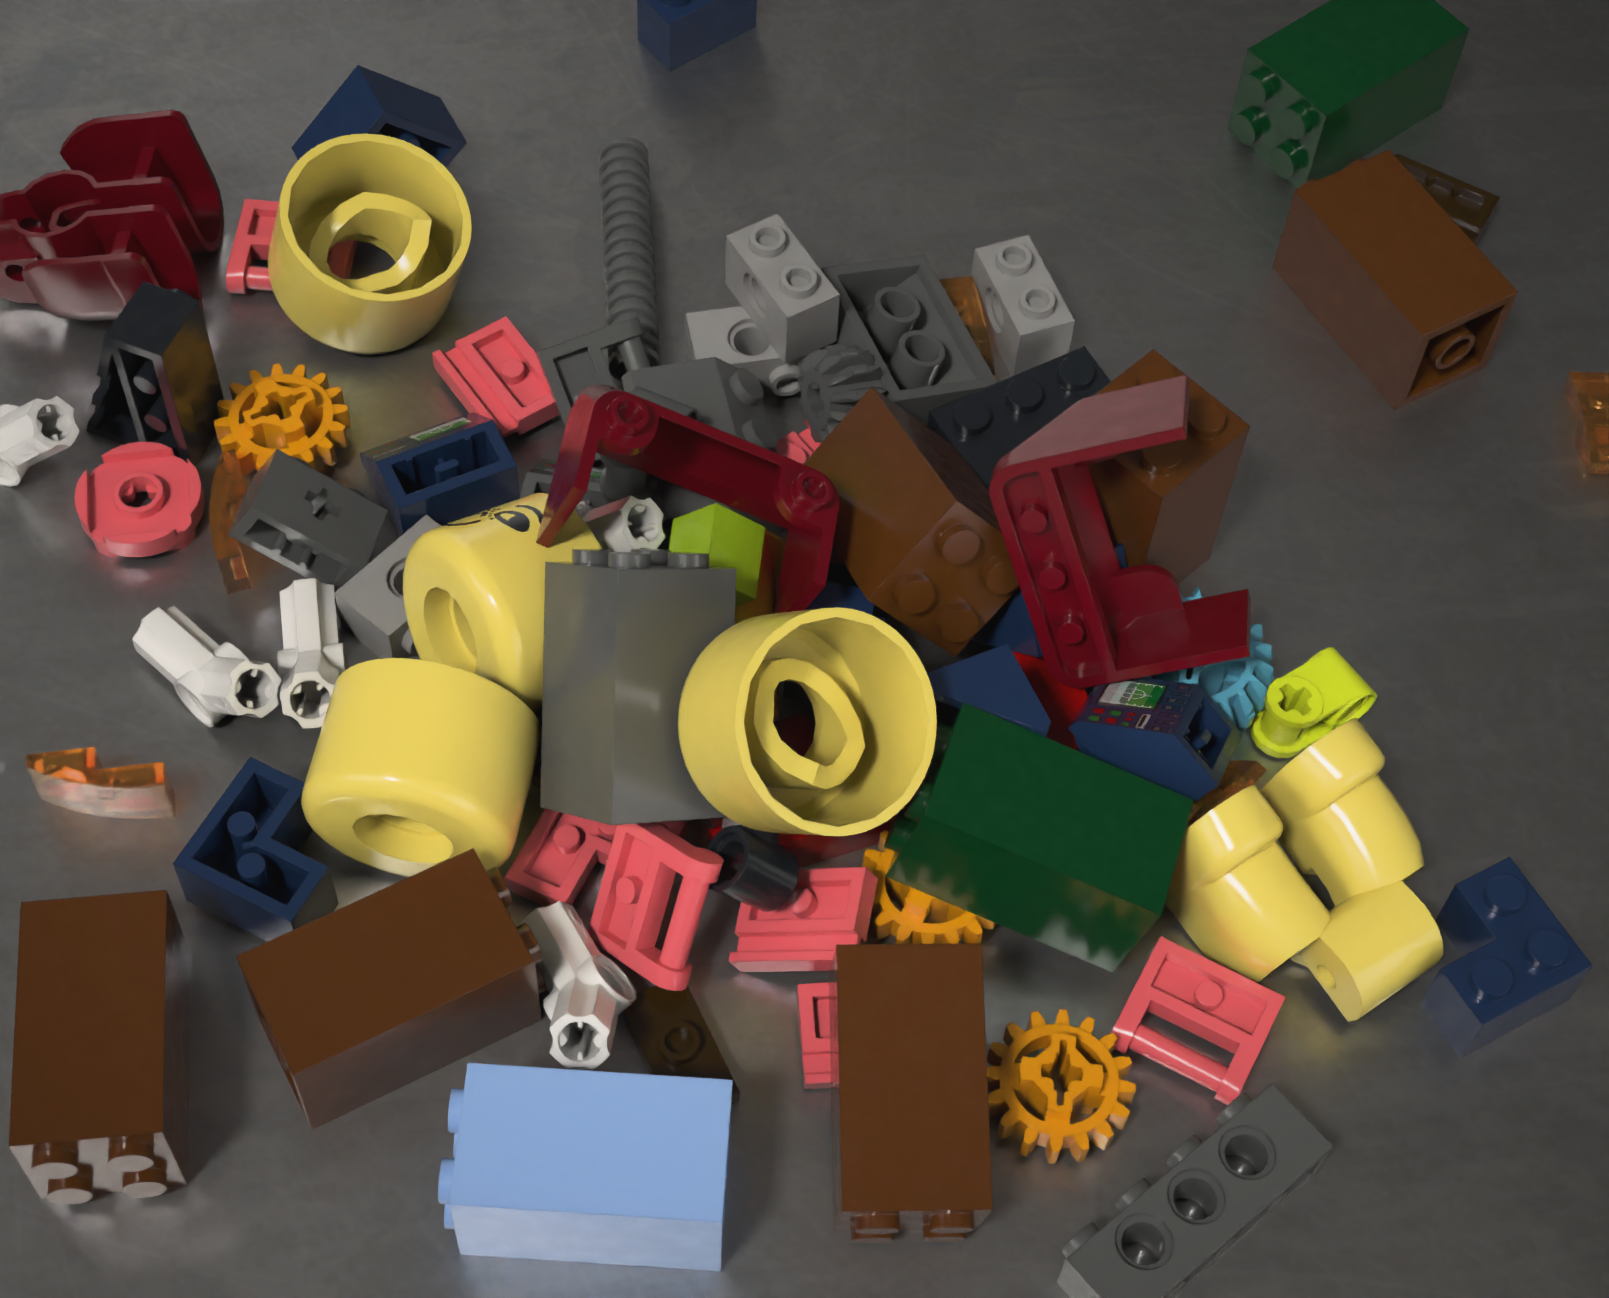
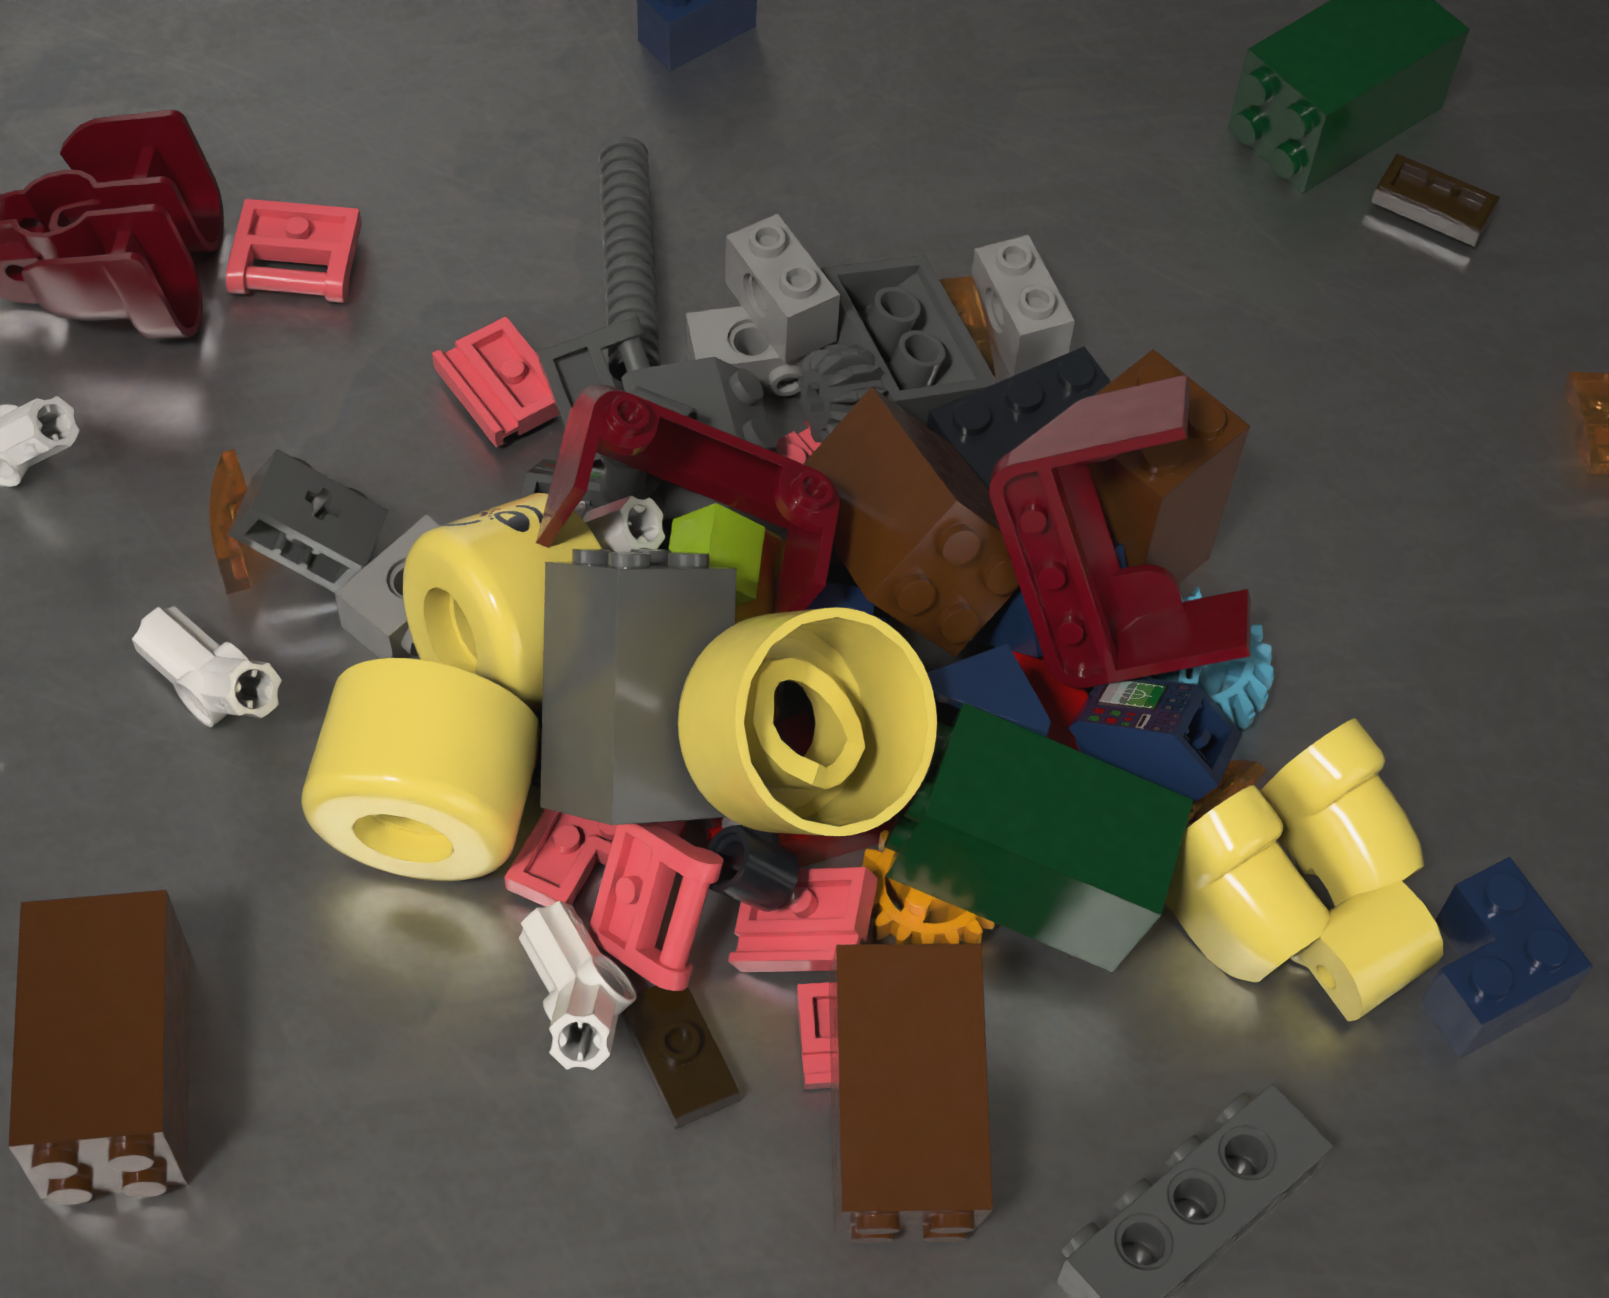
clear orange slope [26,747,176,819] -> none
coral plate [74,442,205,557] -> none
black wedge [86,281,224,466] -> none
dark blue brick [173,757,339,941] -> none
light orange gear [214,363,351,477] -> none
reddish brown brick [236,848,547,1130] -> none
light yellow piece [268,133,472,354] -> none
white piece [277,578,348,729] -> none
dark blue brick [291,65,467,167] -> none
dark blue slope [360,412,520,537] -> none
light blue brick [438,1063,733,1271] -> none
light orange gear [987,1009,1136,1164] -> none
coral plate [1111,936,1286,1106] -> none
neon yellow piece [1250,647,1377,759] -> none
reddish brown brick [1272,150,1518,410] -> none

